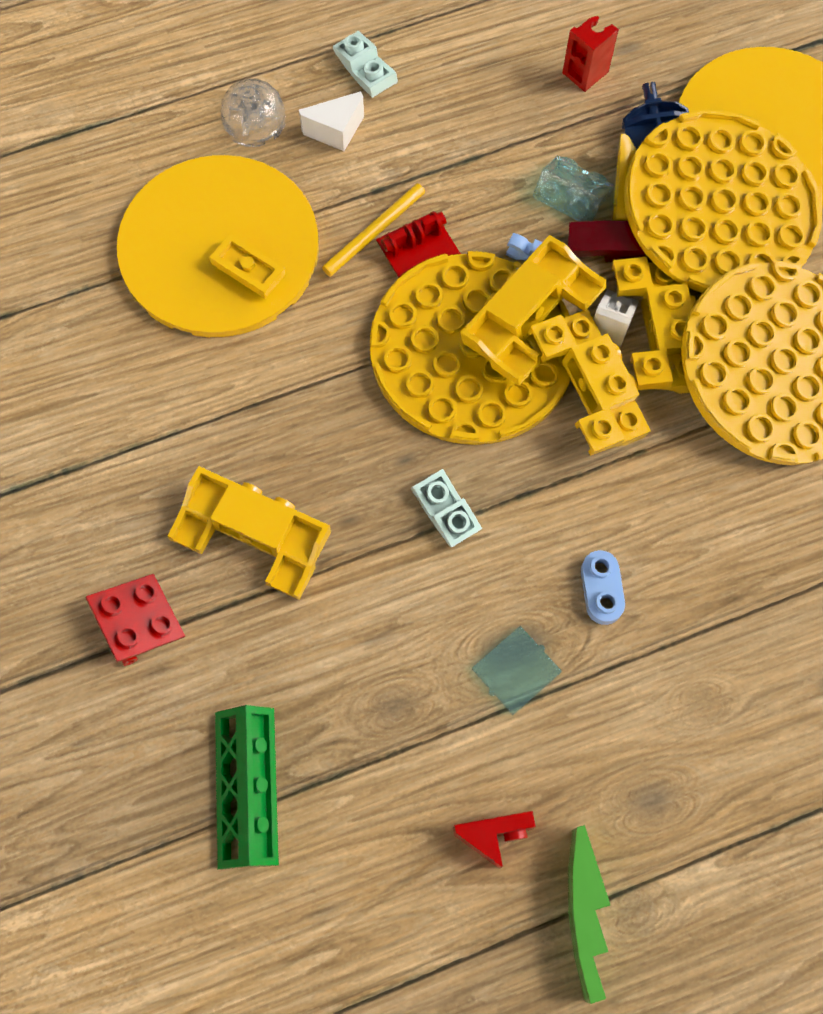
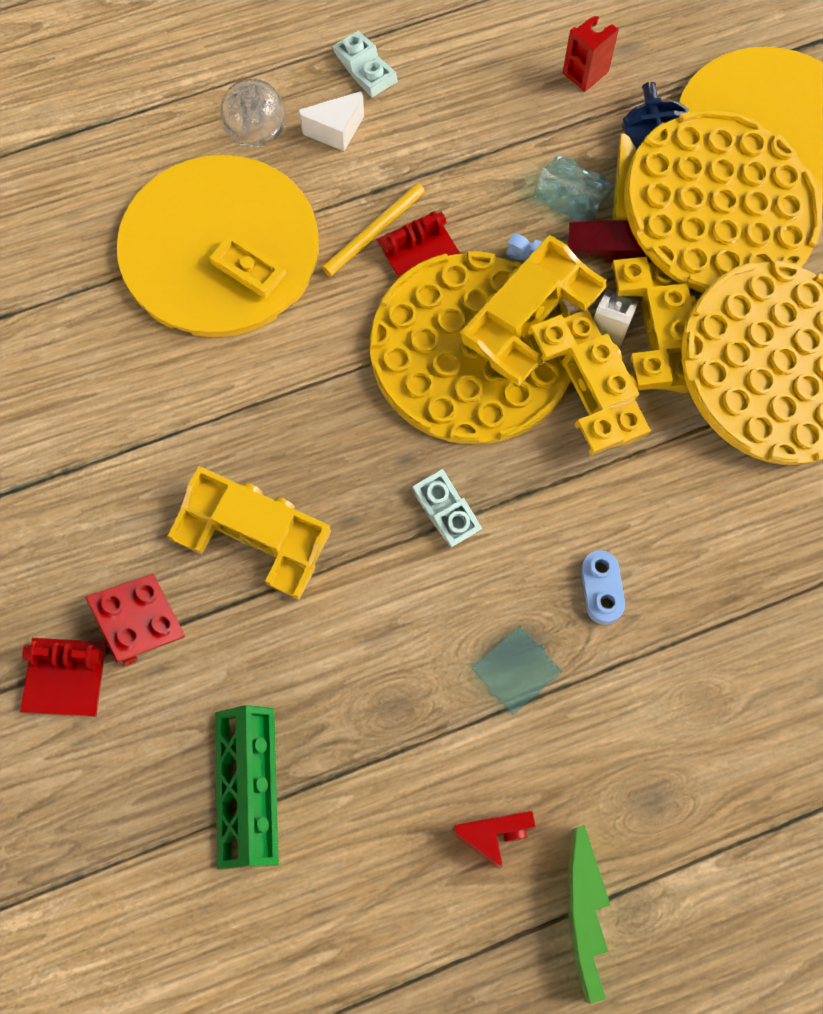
none -> red hinge [20,637,107,717]

